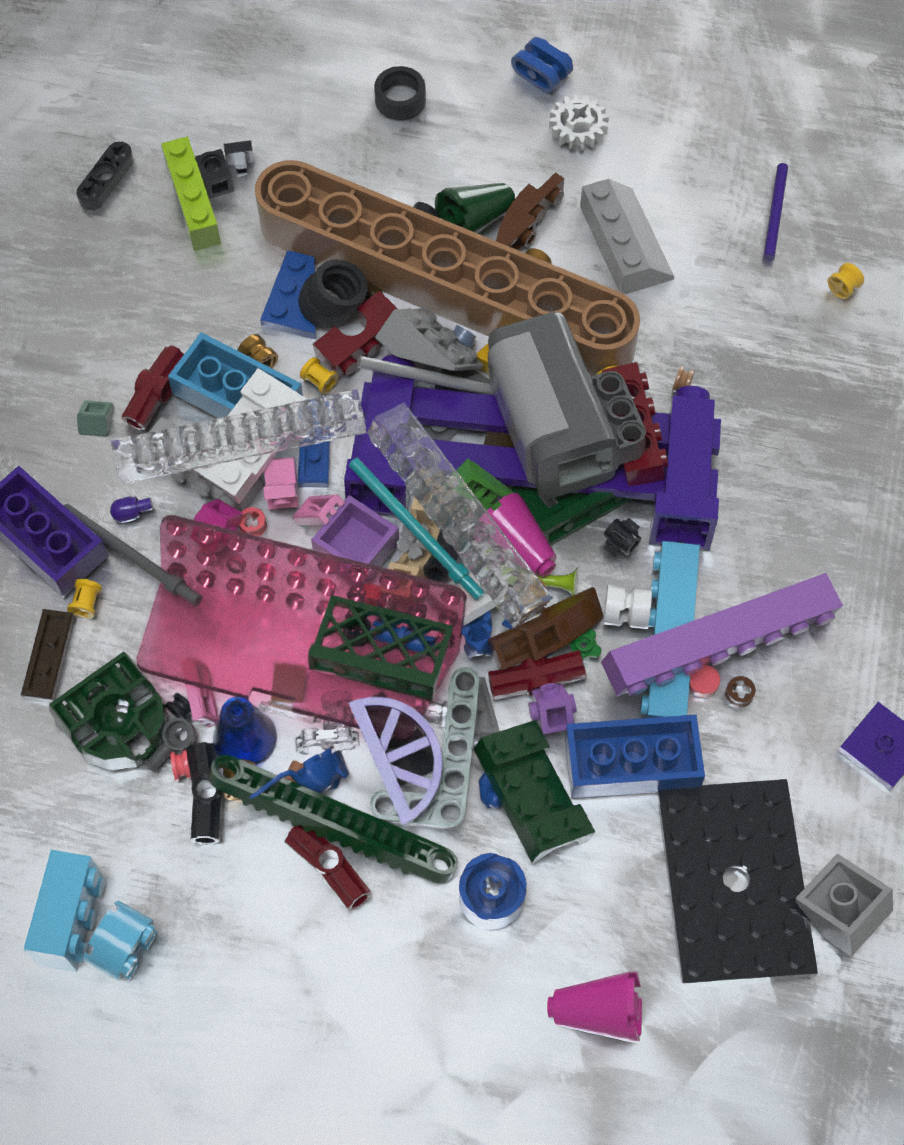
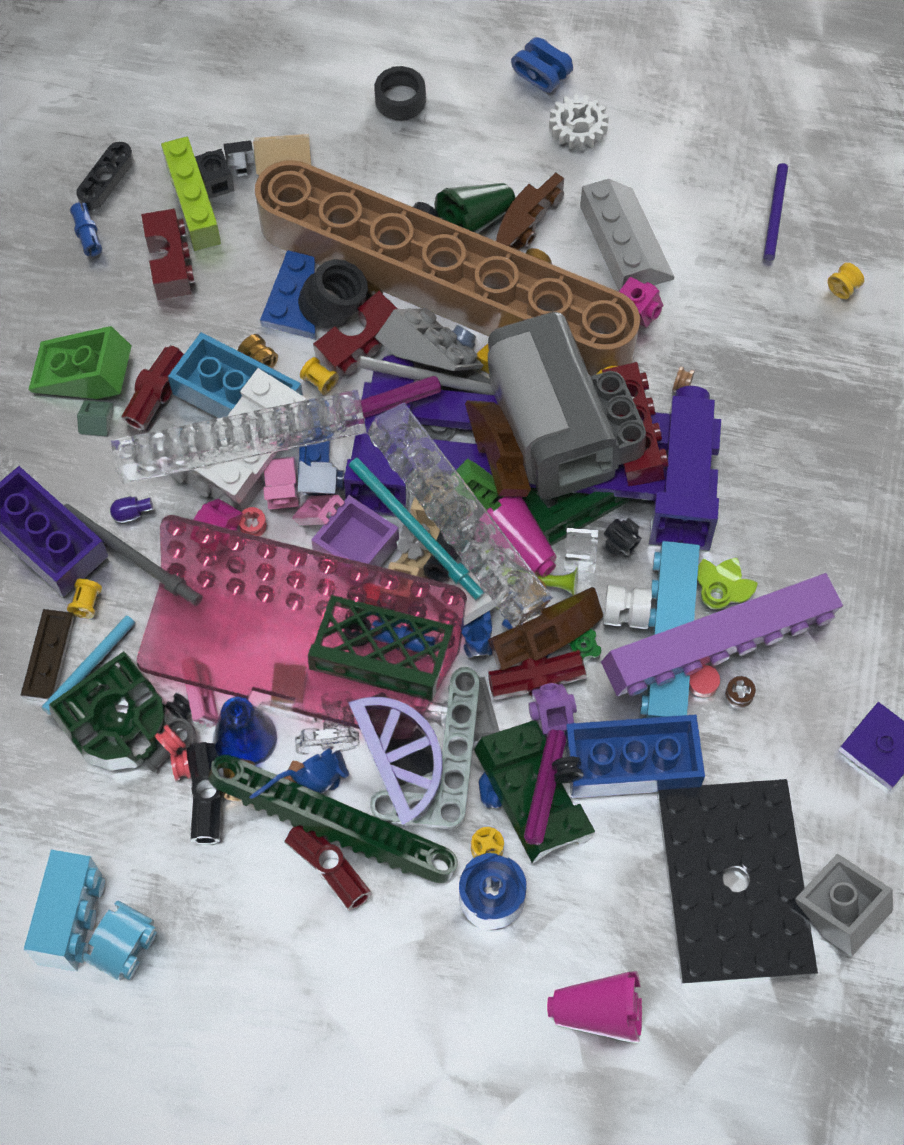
none -> bright green slope [28,326,132,399]
none -> medium azure bar [41,615,135,715]
none -> blue pin [70,202,102,257]
none -> dark red arch [141,208,195,300]
none -> coral bush [154,724,186,757]
none -> tan panel [253,134,311,175]
none -> window [298,461,345,496]
none -> magenta axle [325,376,441,429]
none -> reddish brown slope [465,400,531,497]
none -> yellow wheel [471,827,504,858]
none -> magenta axle [524,729,566,845]
none -> black bush [552,756,584,783]
none -> clear panel [564,528,598,573]
none -> dark pink brick [619,277,664,328]
none -> lime plate [697,557,758,610]

